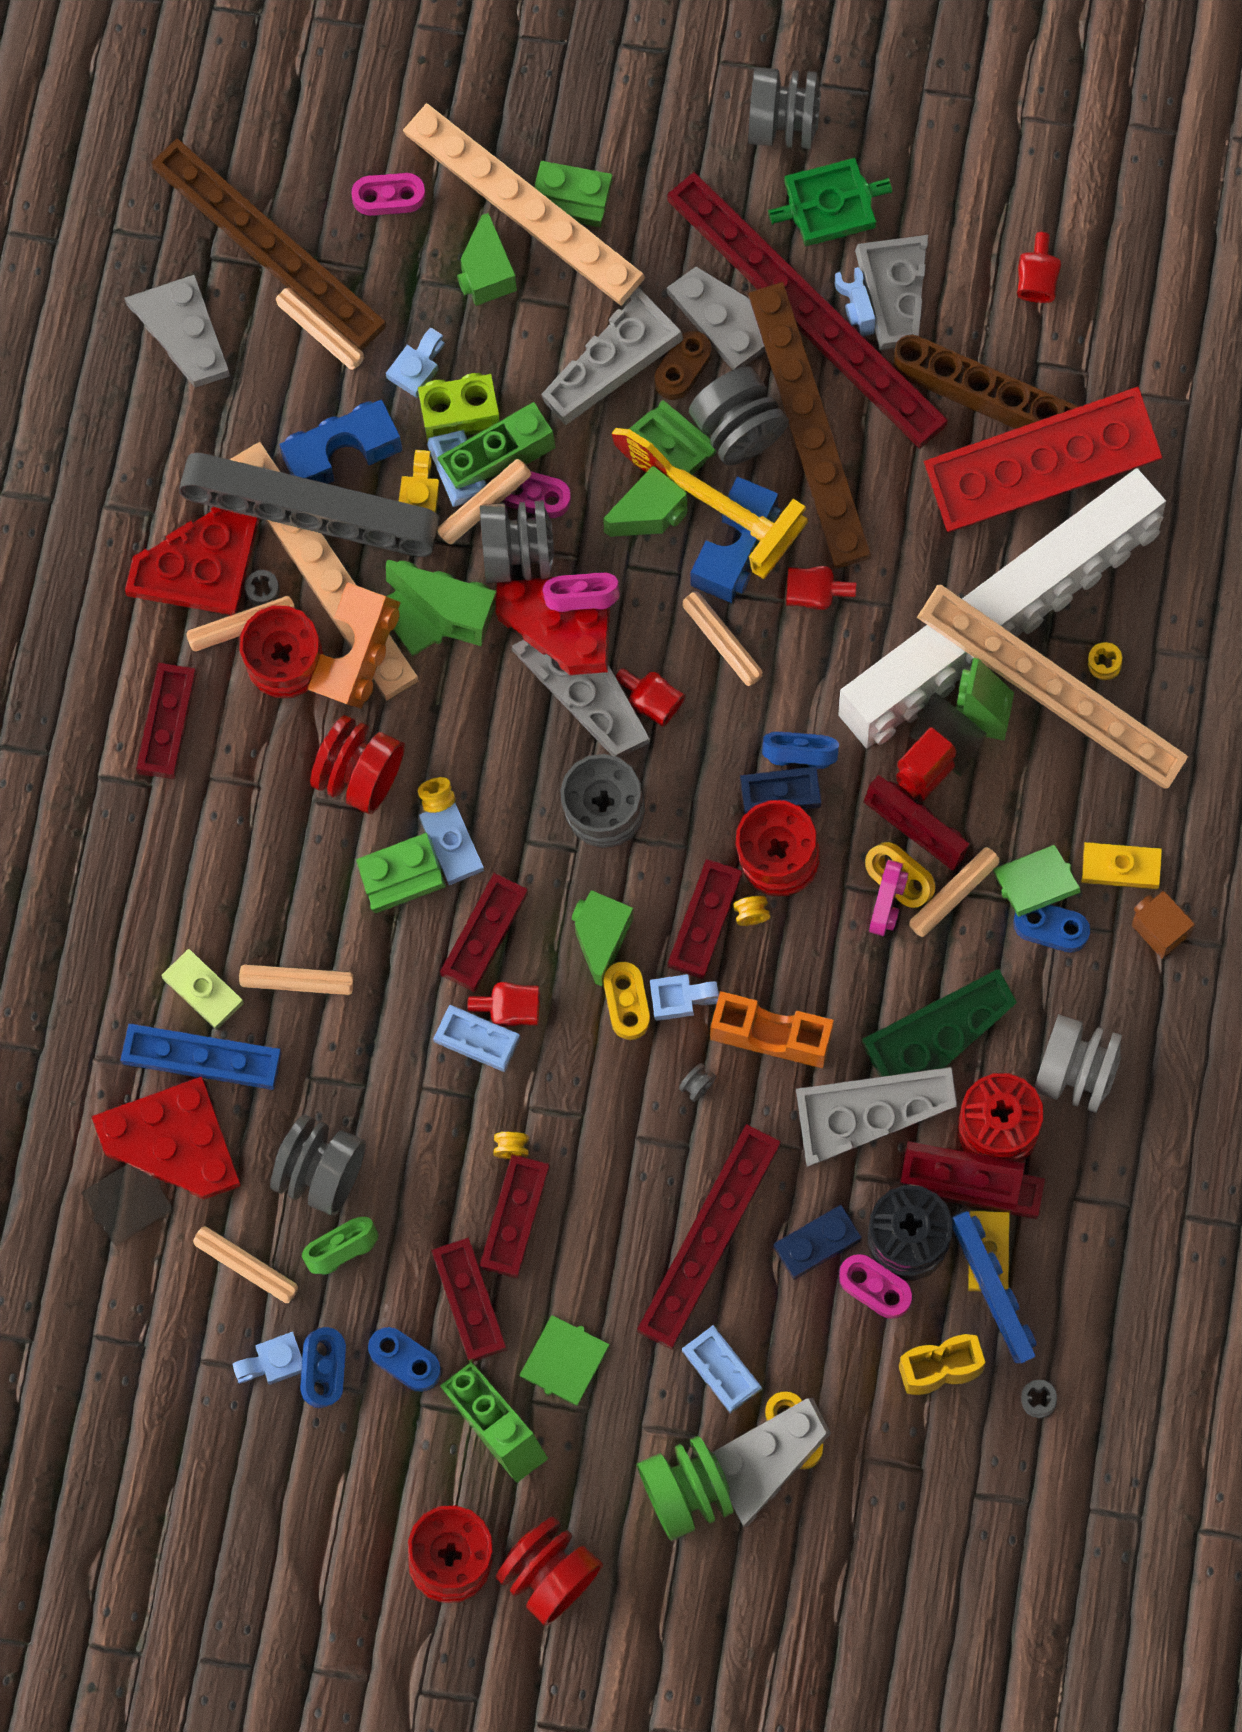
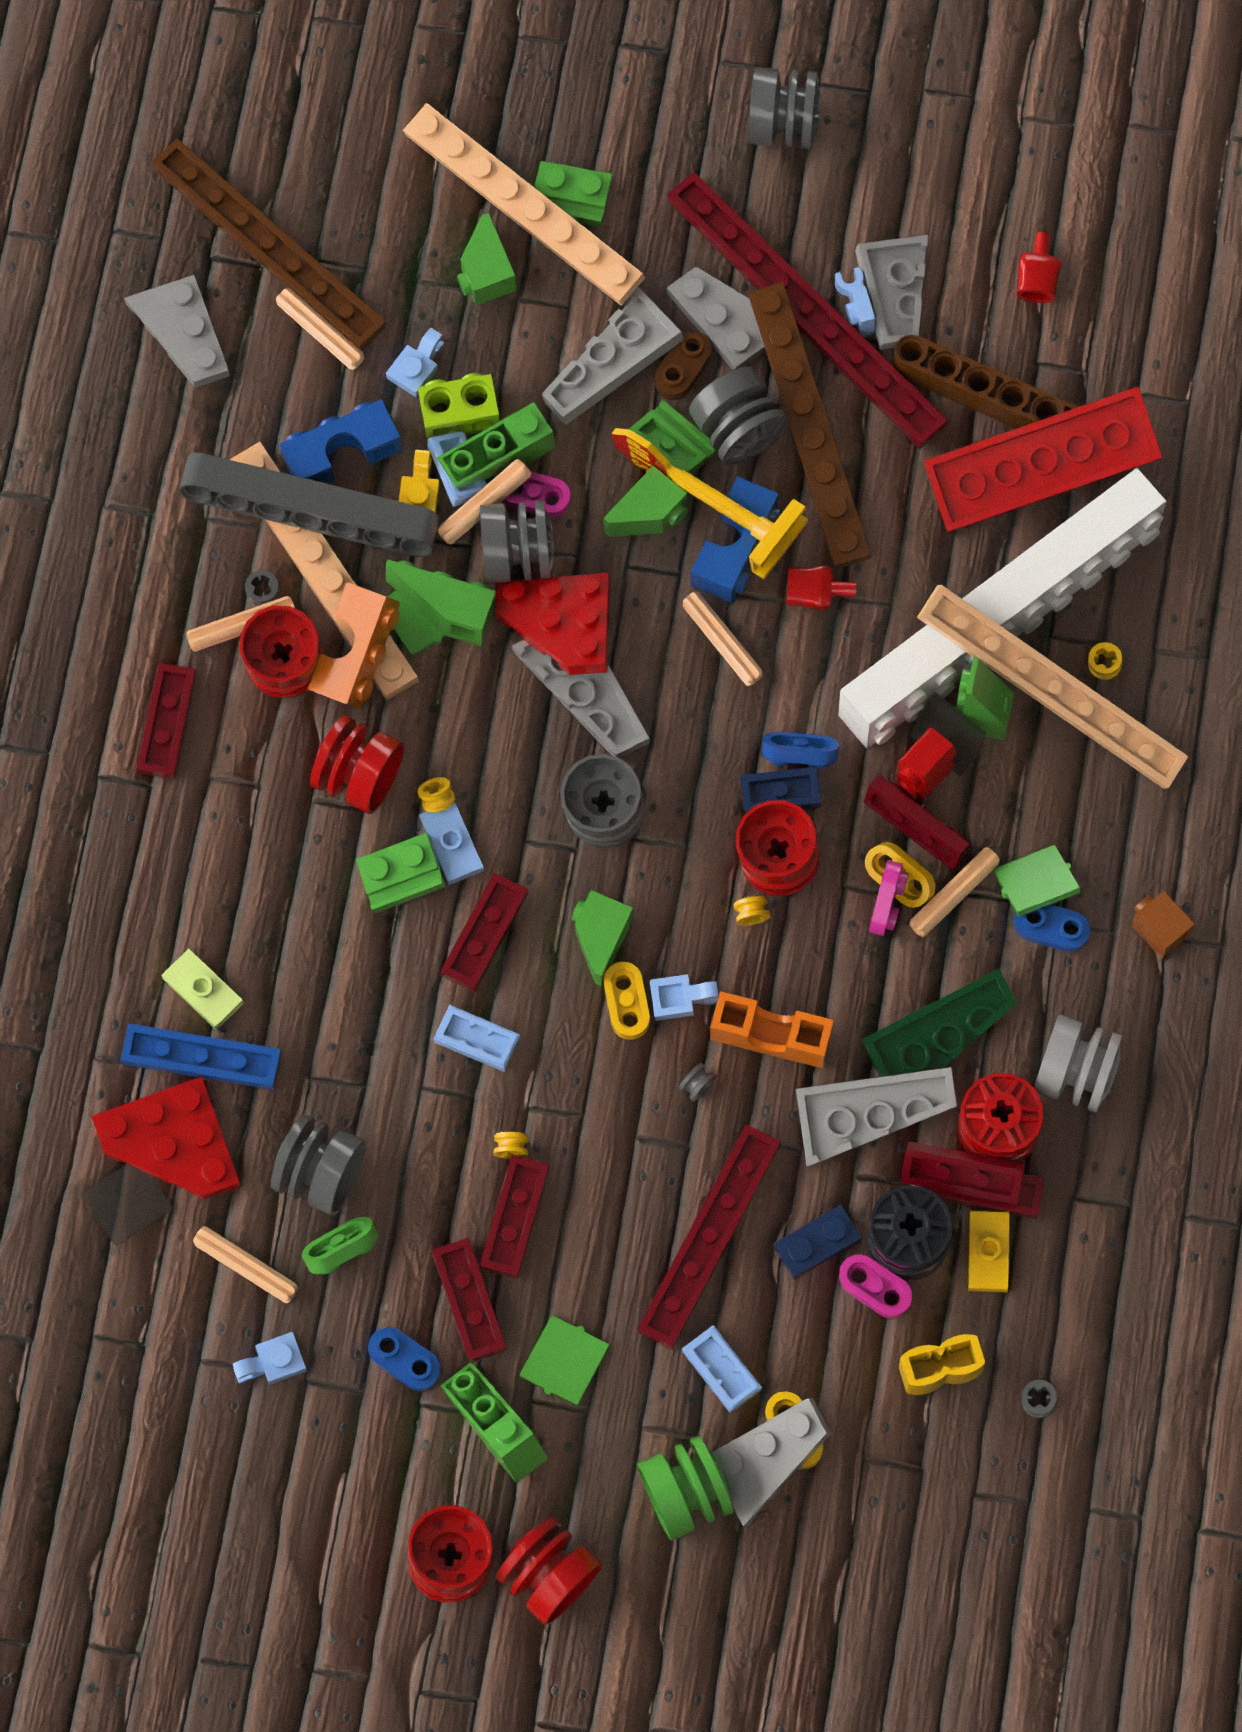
red plate [125,507,260,615] -> none
light nougat axle [239,965,354,995] -> none
blue plate [300,1327,346,1408] -> none
dark pink plate [351,173,425,216] -> none
red piece [468,982,540,1027] -> none
dark pink plate [543,573,620,612] -> none
red piece [615,668,686,727] -> none
dark red plate [668,859,742,980] -> none
green plate [768,158,892,247] -> none
blue plate [951,1211,1037,1363] -> none
yellow plate [1081,842,1162,889] -> none

